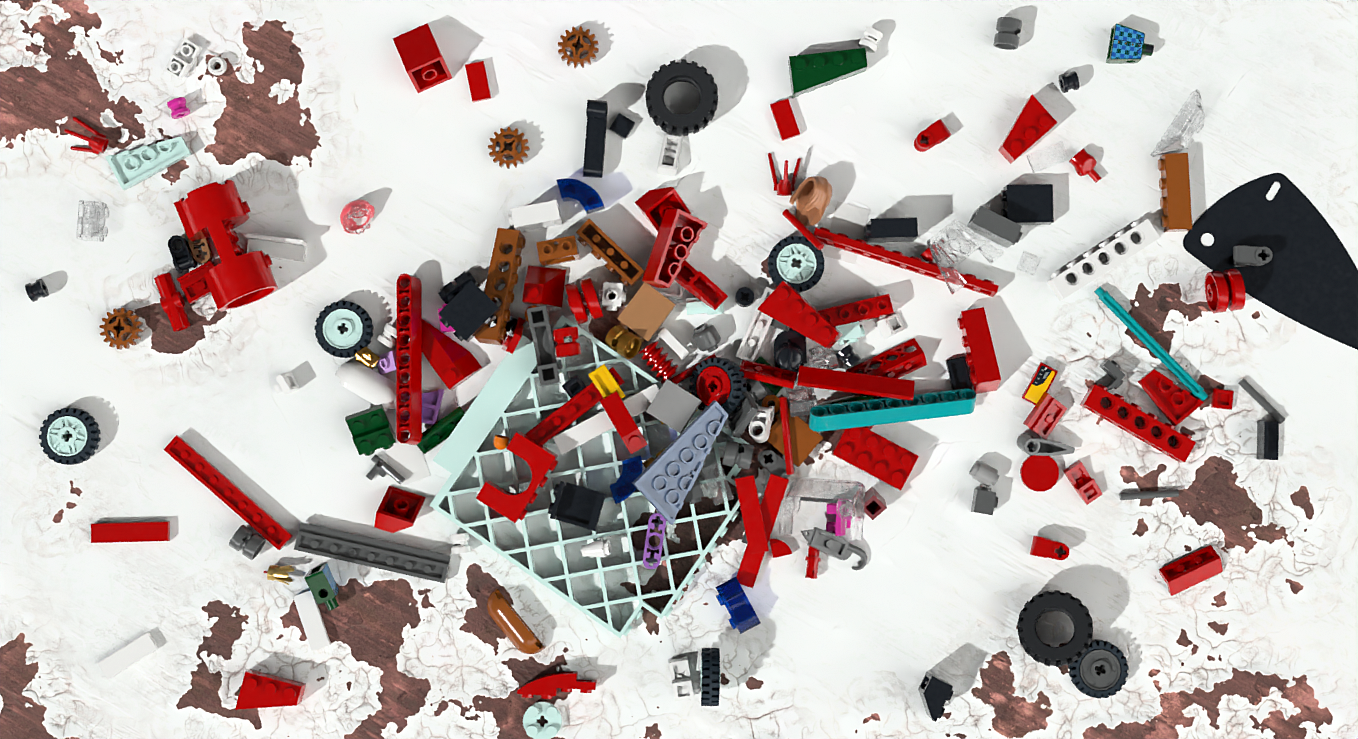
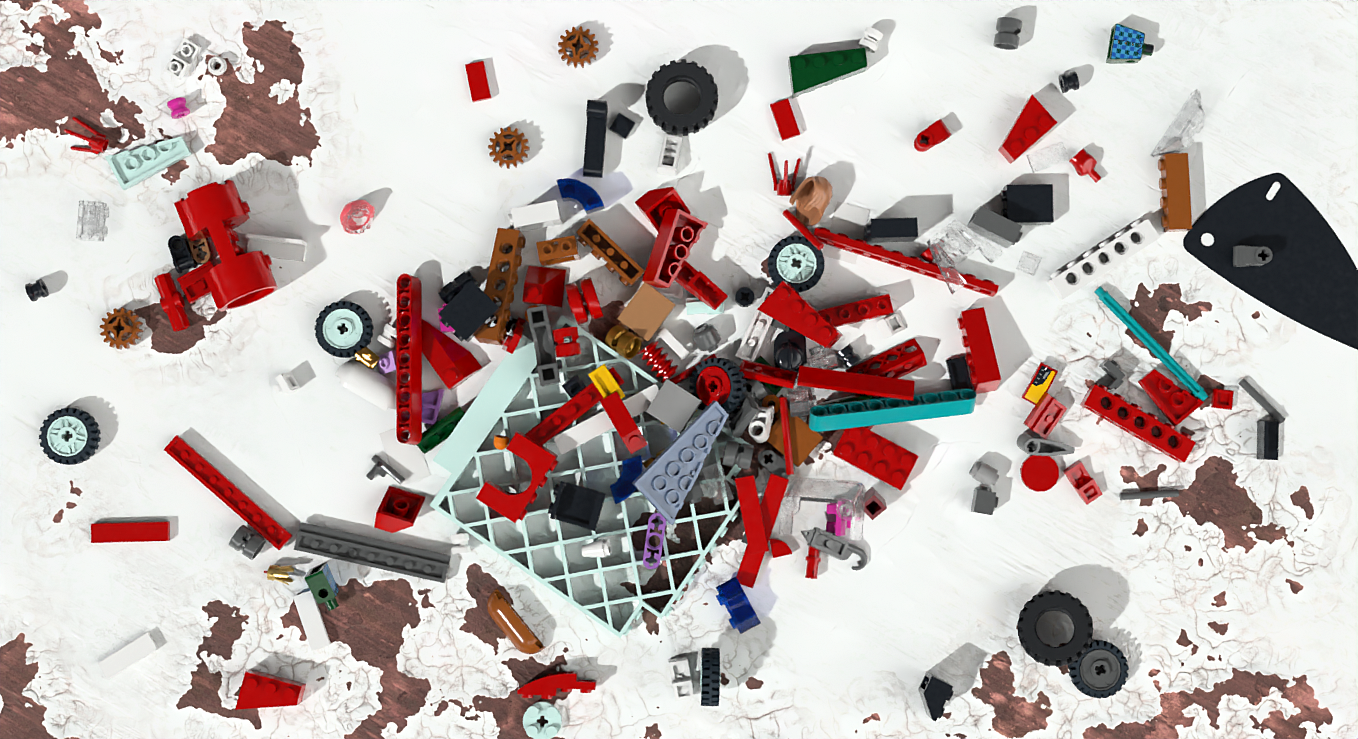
dark green plate [345,404,396,456] -> none
red slope [393,23,452,93] -> none
white brick [599,282,626,311] -> none
light aqua brick [836,321,865,346] -> none
red piece [1030,536,1069,560] -> none
red panel [1159,545,1223,596] -> none
red wheel [1205,268,1246,314] -> none

